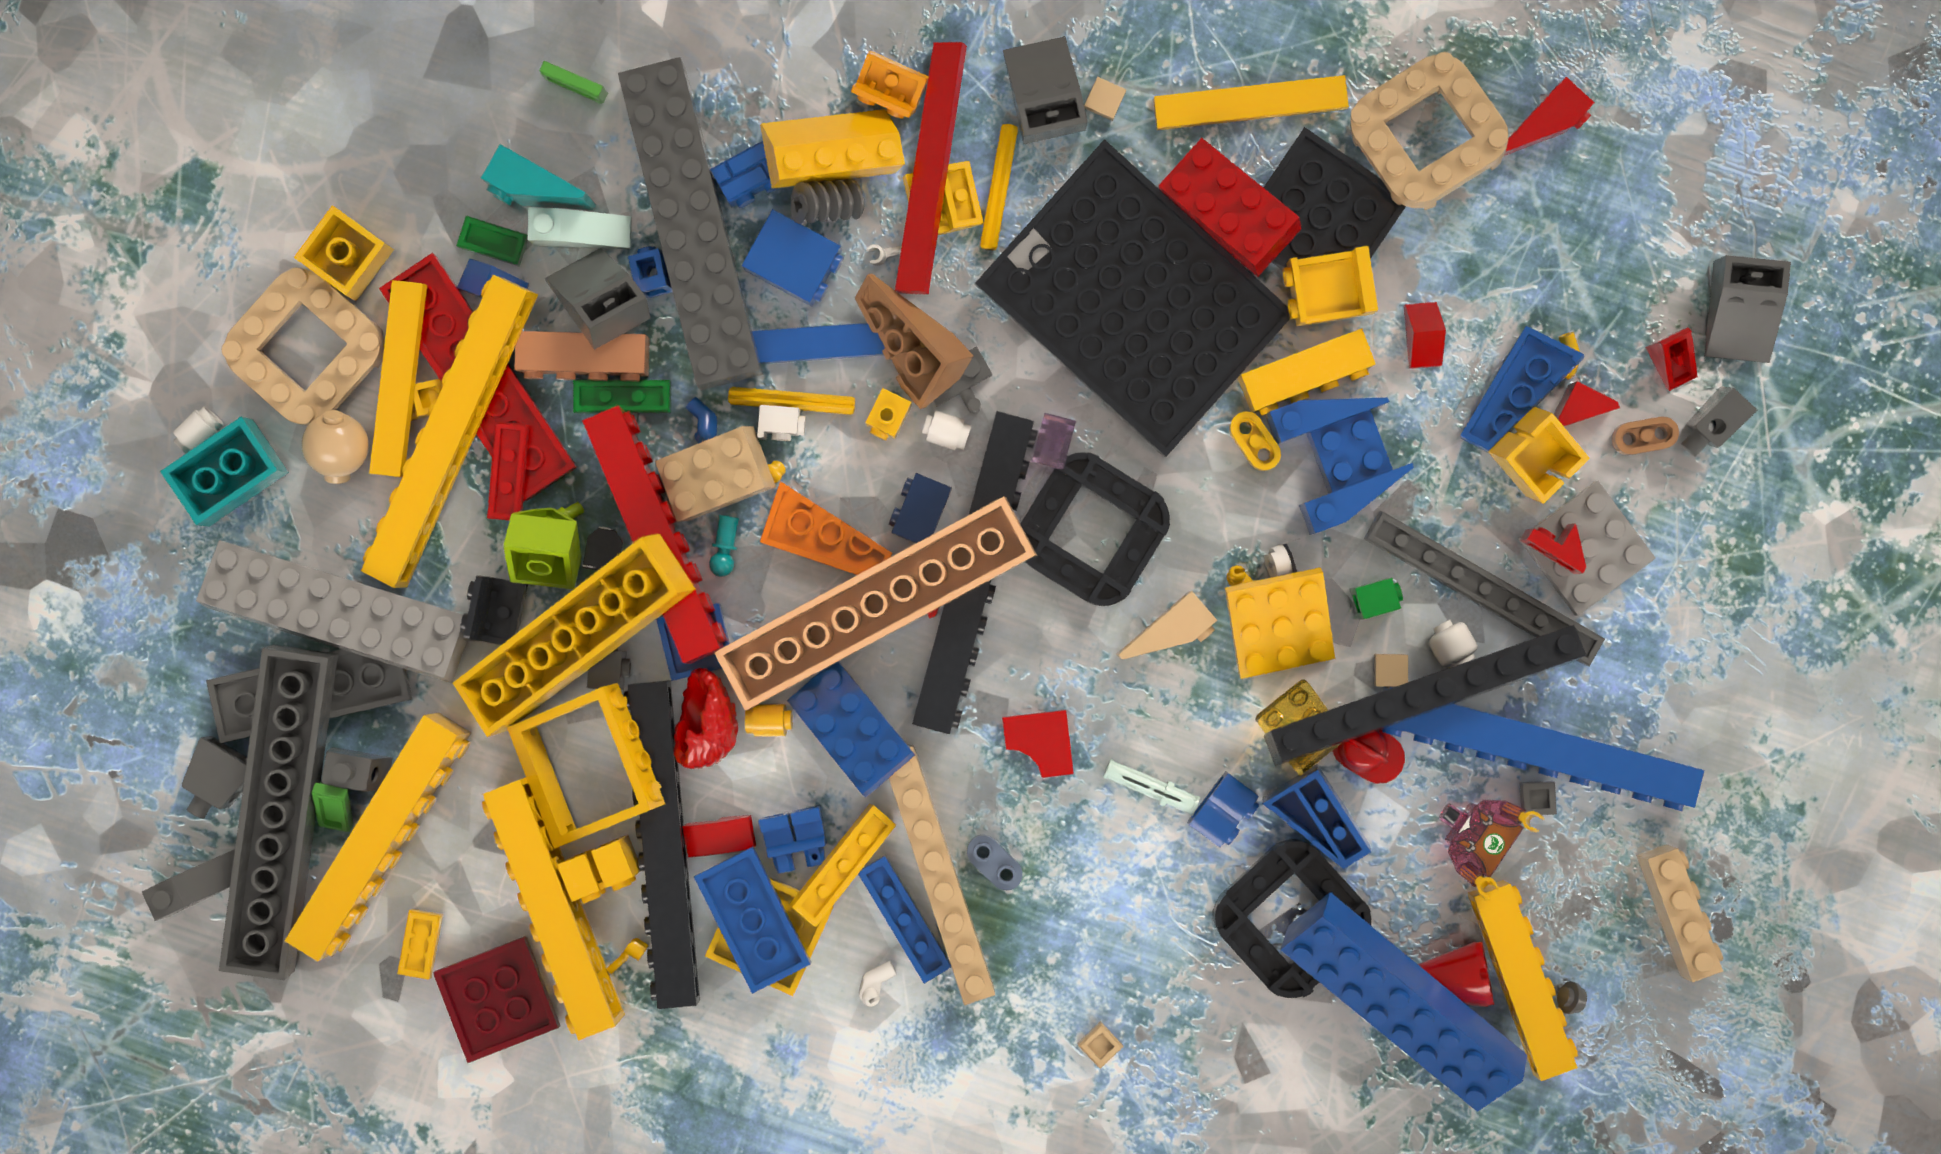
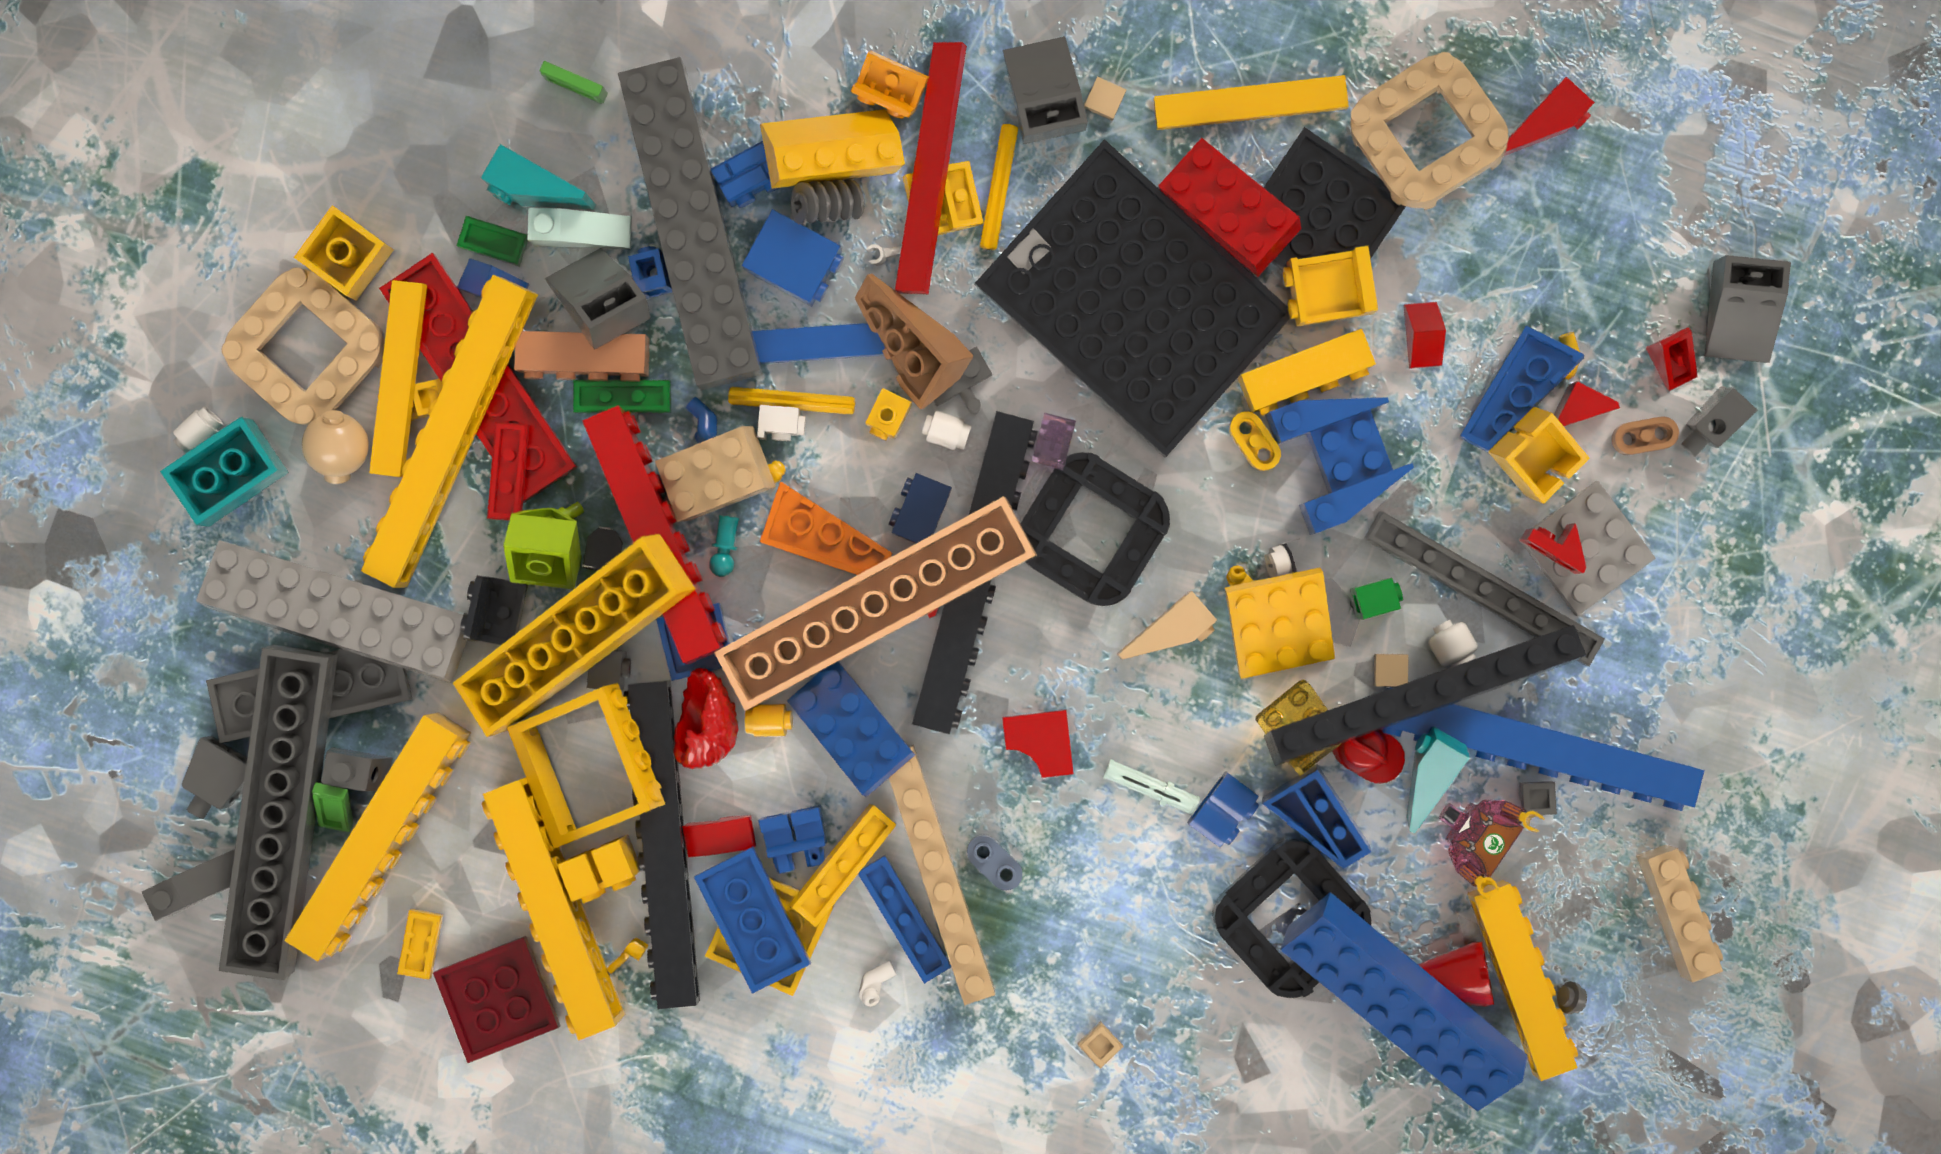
none -> slope [1406,726,1470,834]

